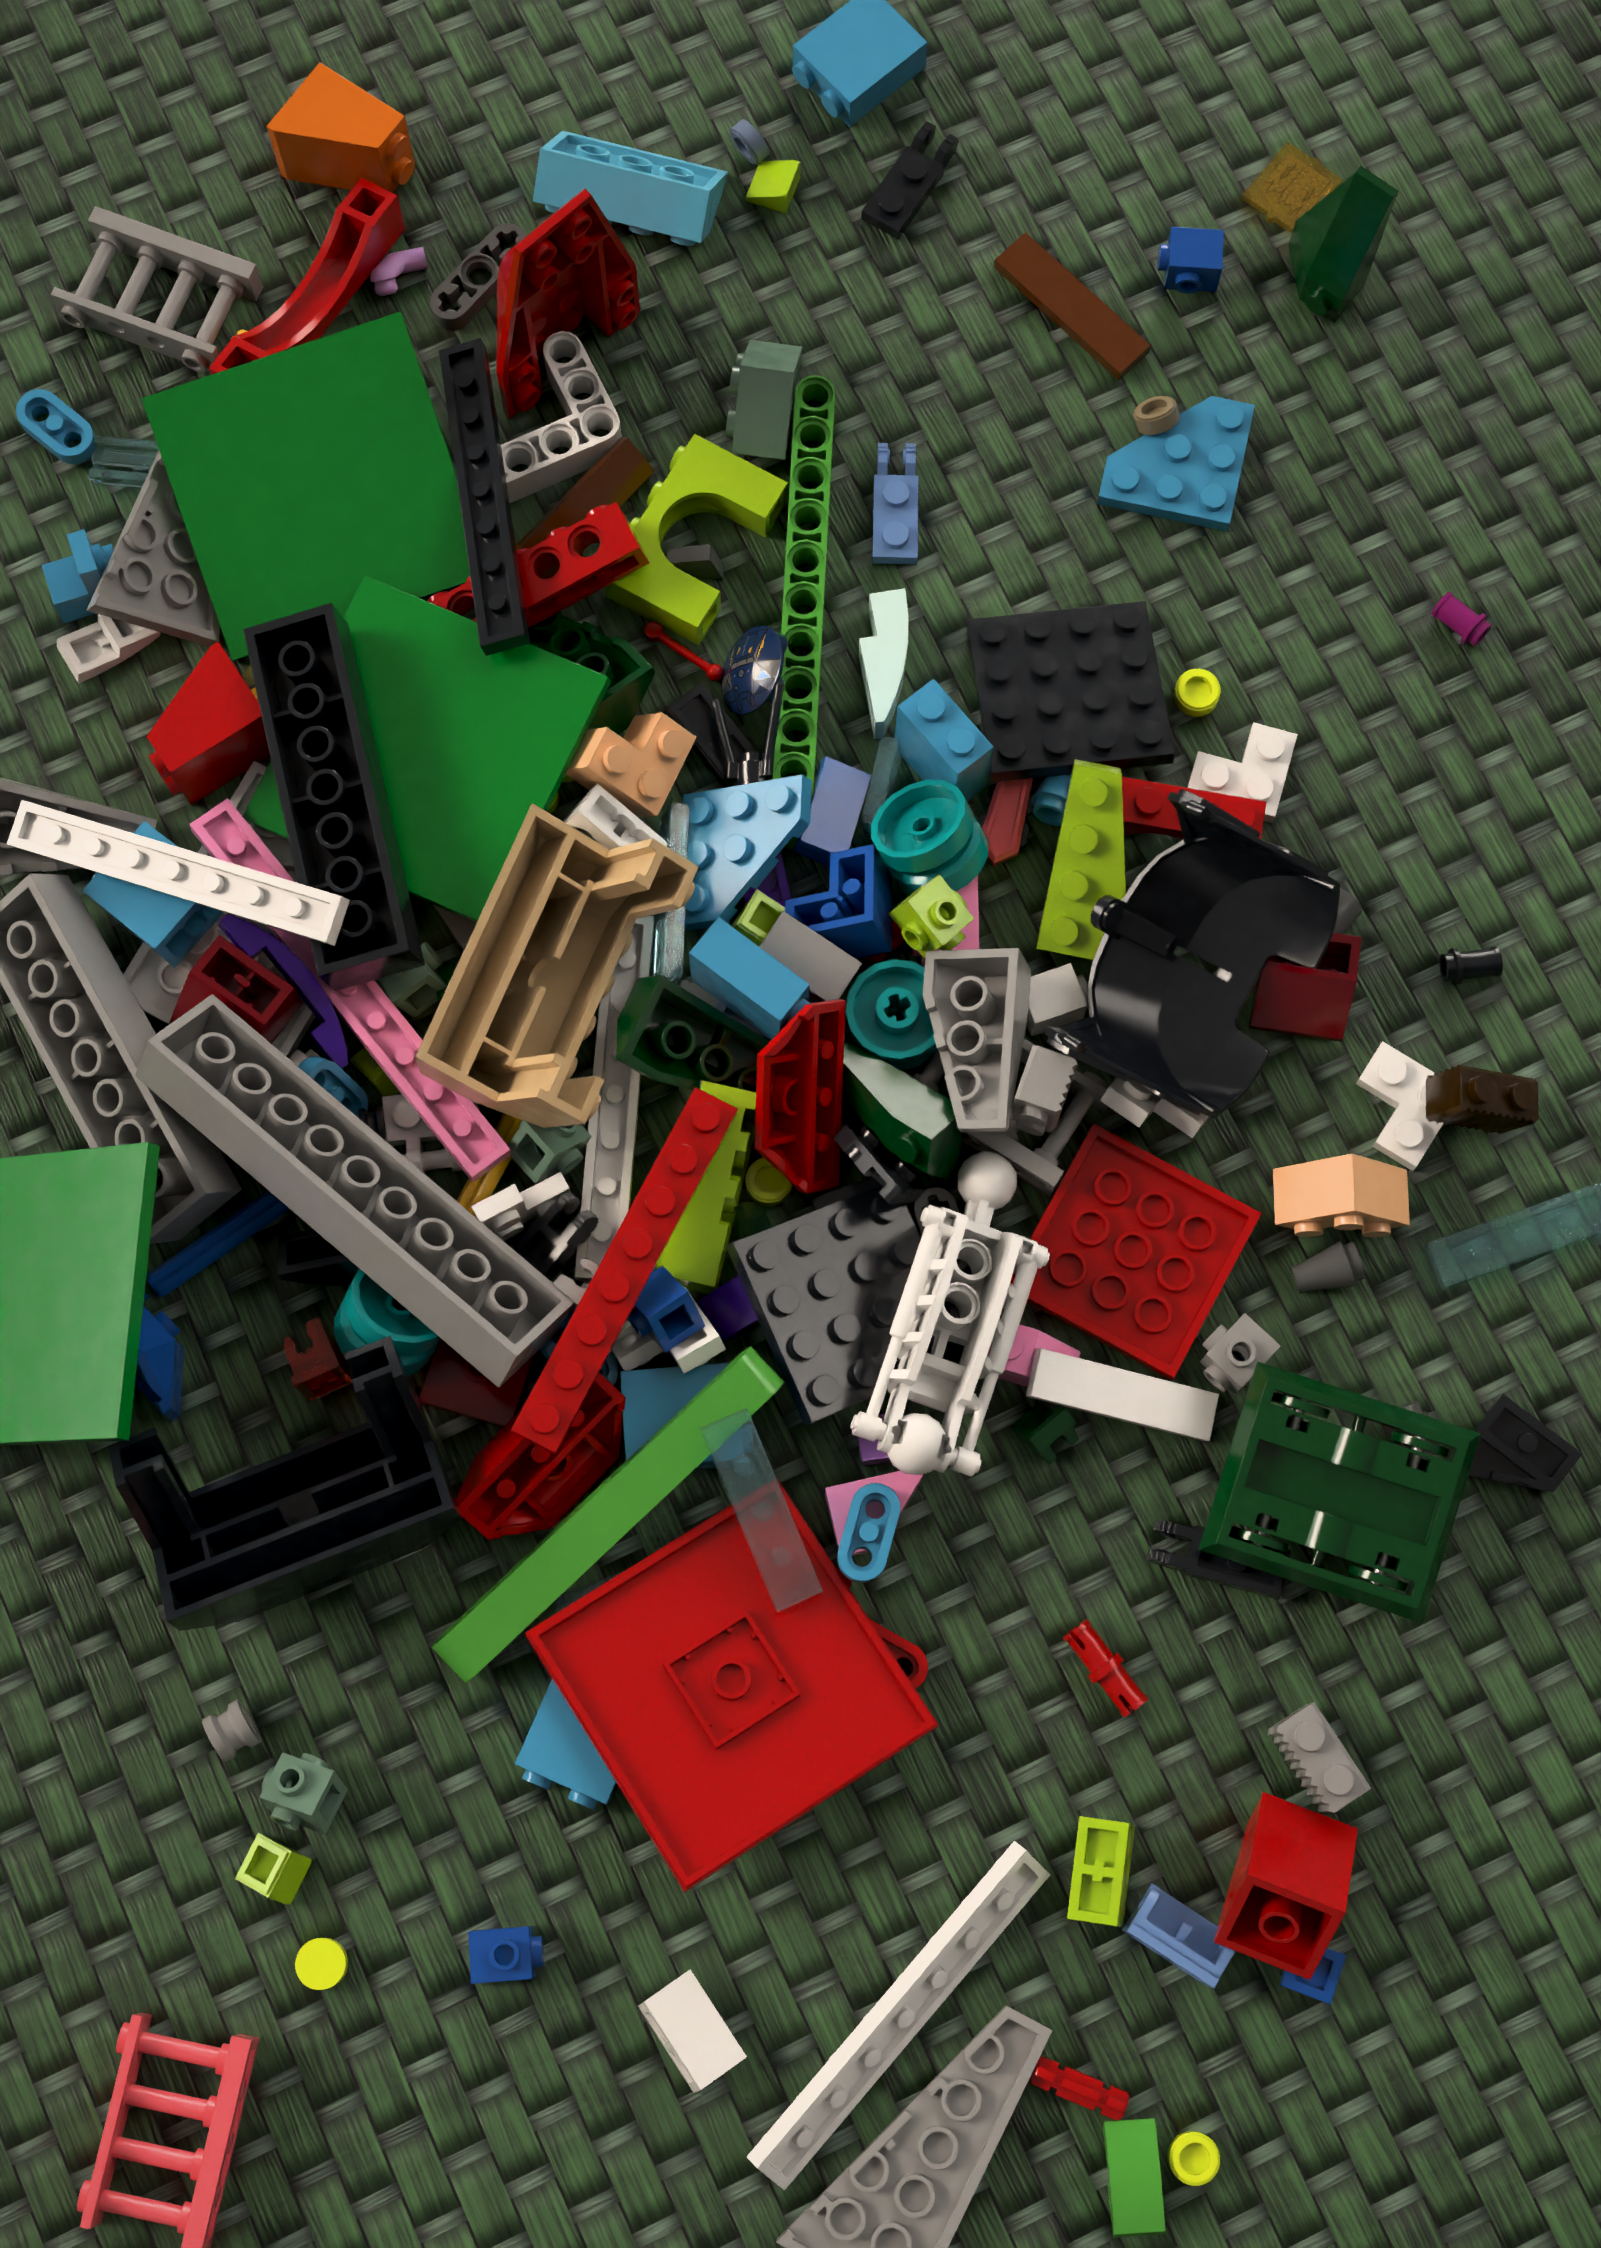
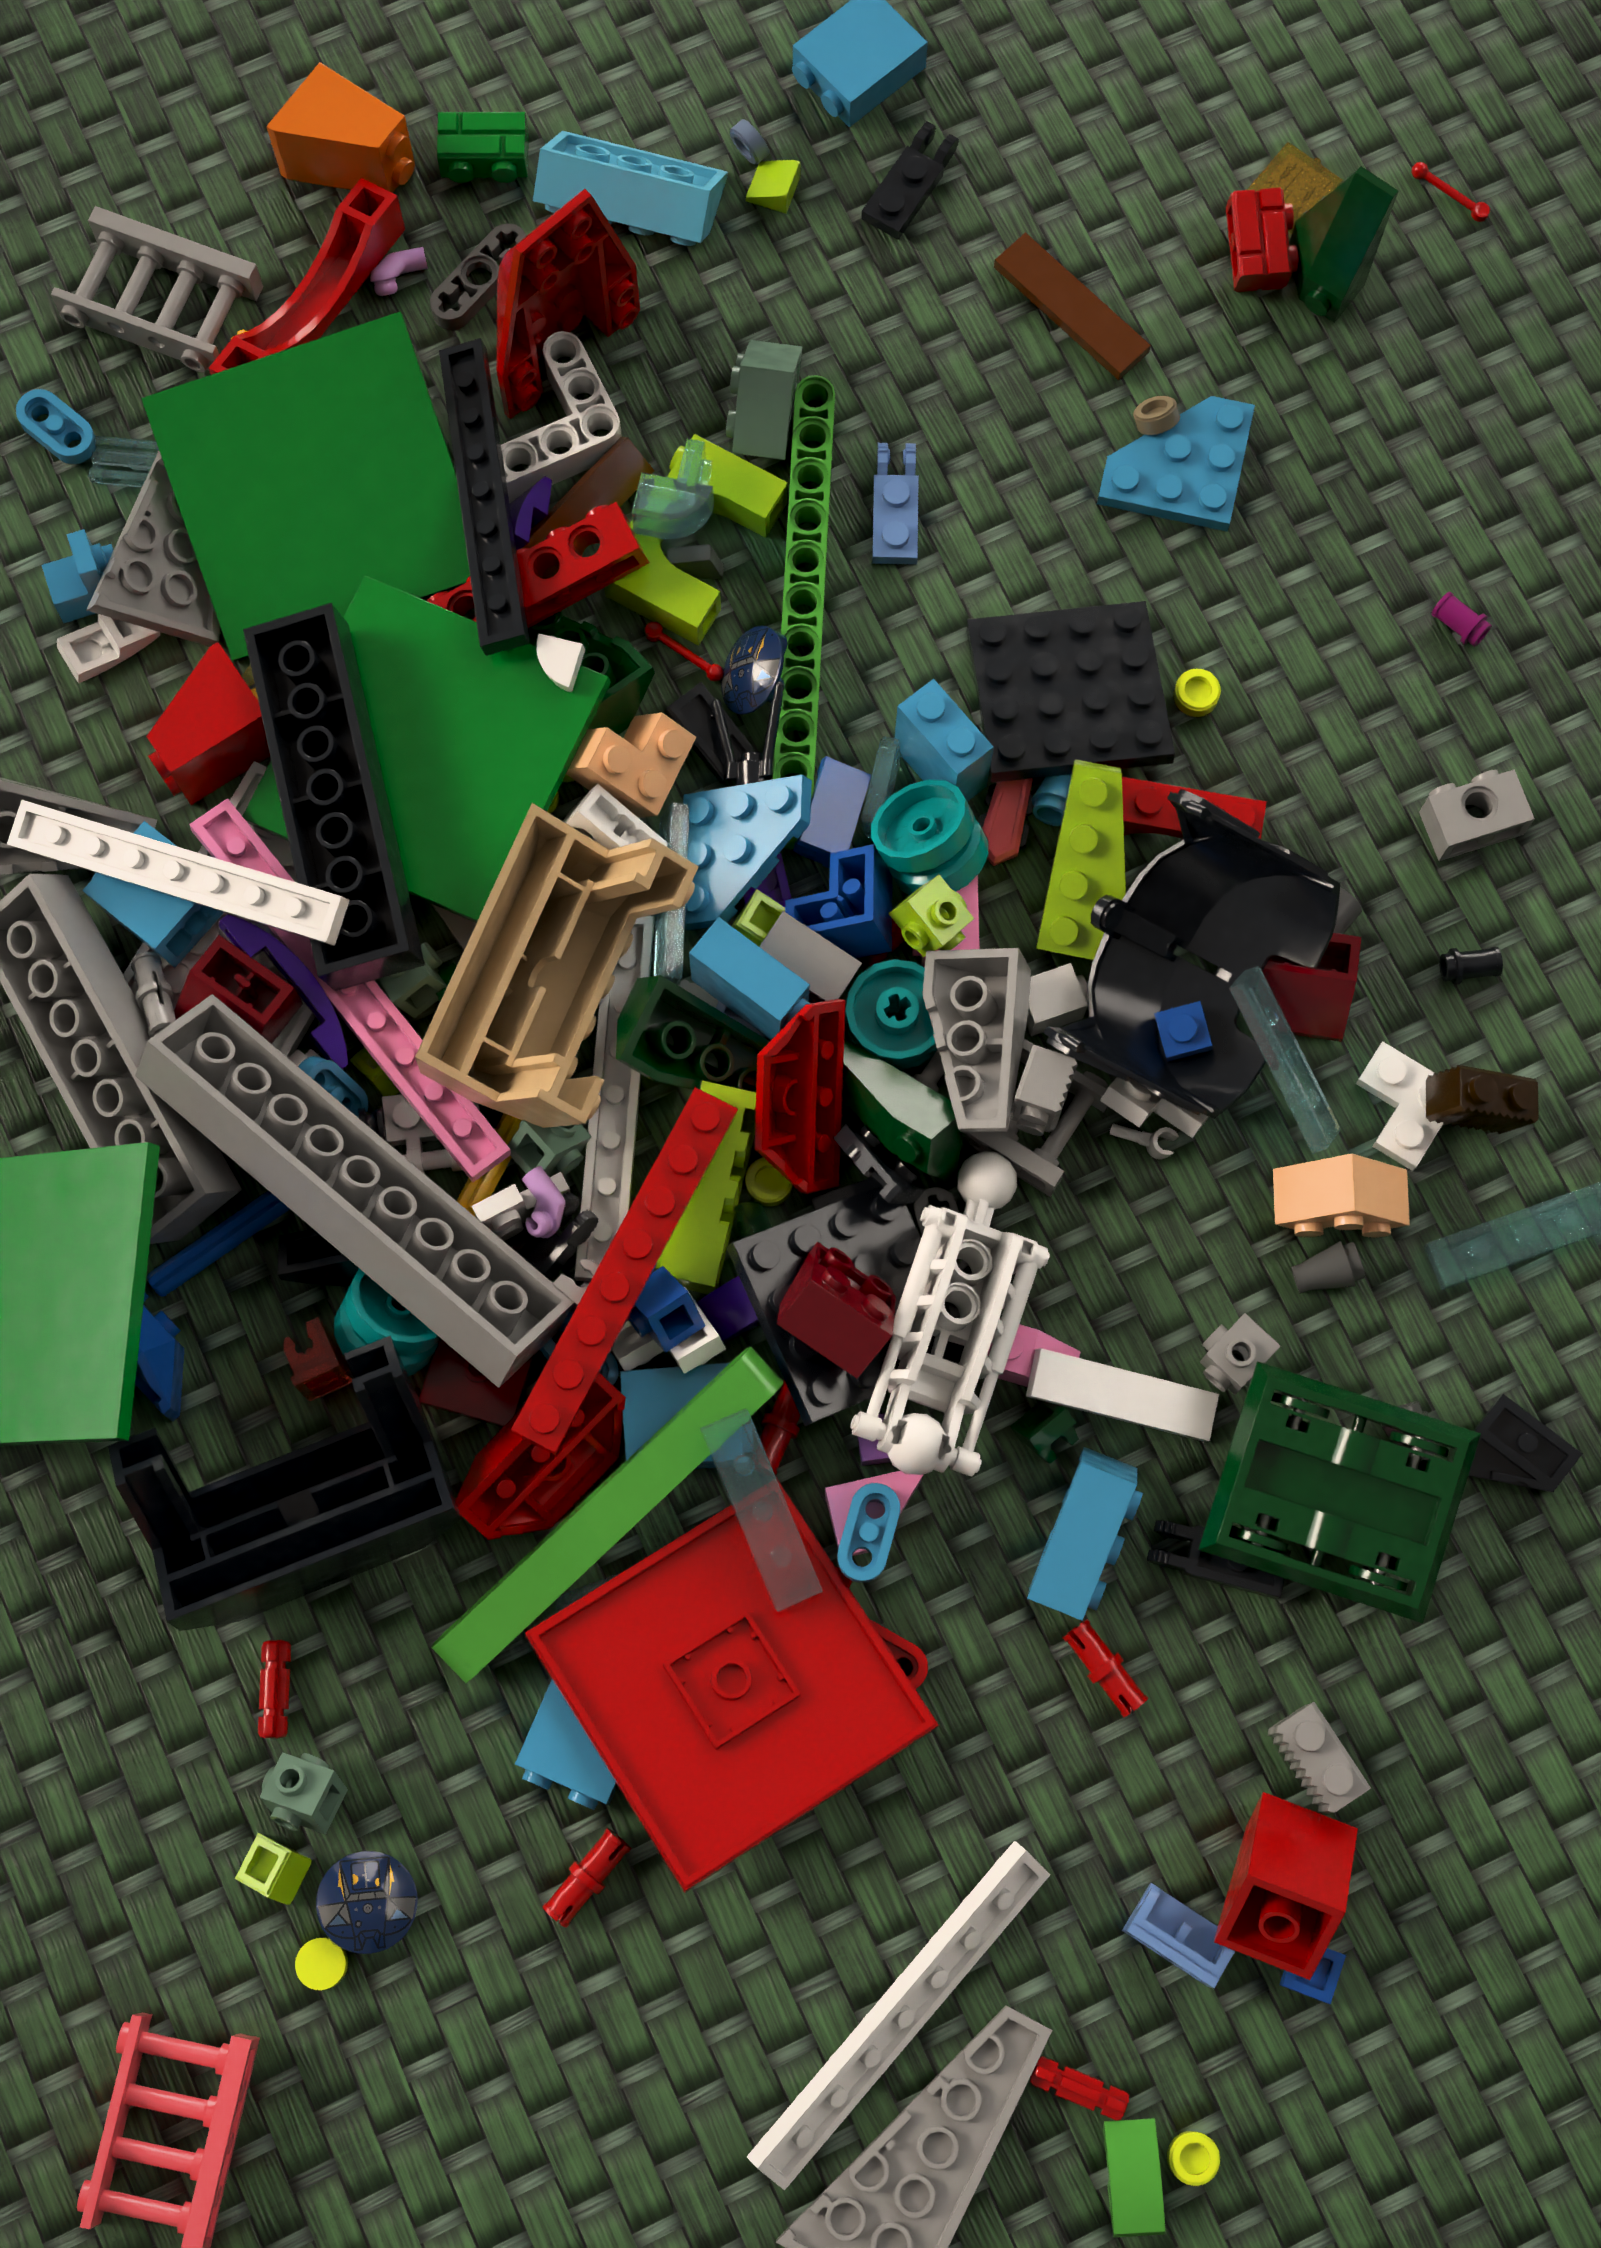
light grey wheel [202,1699,261,1763] -> none
blue brick [468,1926,544,1984] -> none
white hinge [638,1970,747,2093] -> none
light aqua slope [858,588,909,739] -> none
red plate [1010,1123,1262,1381] -> none
lime hinge [1067,1816,1135,1927] -> none
blue brick [1157,227,1224,293] -> none
white plate [1187,722,1298,823] -> none
none -> light grey pin [131,952,176,1038]
none -> red axle [258,1640,291,1739]
none -> dark blue dish [316,1851,418,1954]
none -> green brick [437,112,529,183]
none -> dark purple slope [510,476,552,550]
none -> lavender arm [522,1166,565,1238]
none -> white tile [537,634,585,693]
none -> red pin [542,1828,632,1928]
none -> clear light blue brick [631,438,714,539]
none -> red pin [747,1380,800,1477]
none -> dark red slope [777,1241,896,1379]
none -> dark azure wedge [1027,1447,1143,1621]
none -> white hand [1110,1124,1179,1159]
none -> blue plate [1154,1001,1213,1062]
none -> red brick [1225,187,1298,292]
none -> clear light blue tile [1229,966,1341,1154]
none -> red hinge [1411,162,1490,222]
none -> light grey brick [1419,769,1535,861]

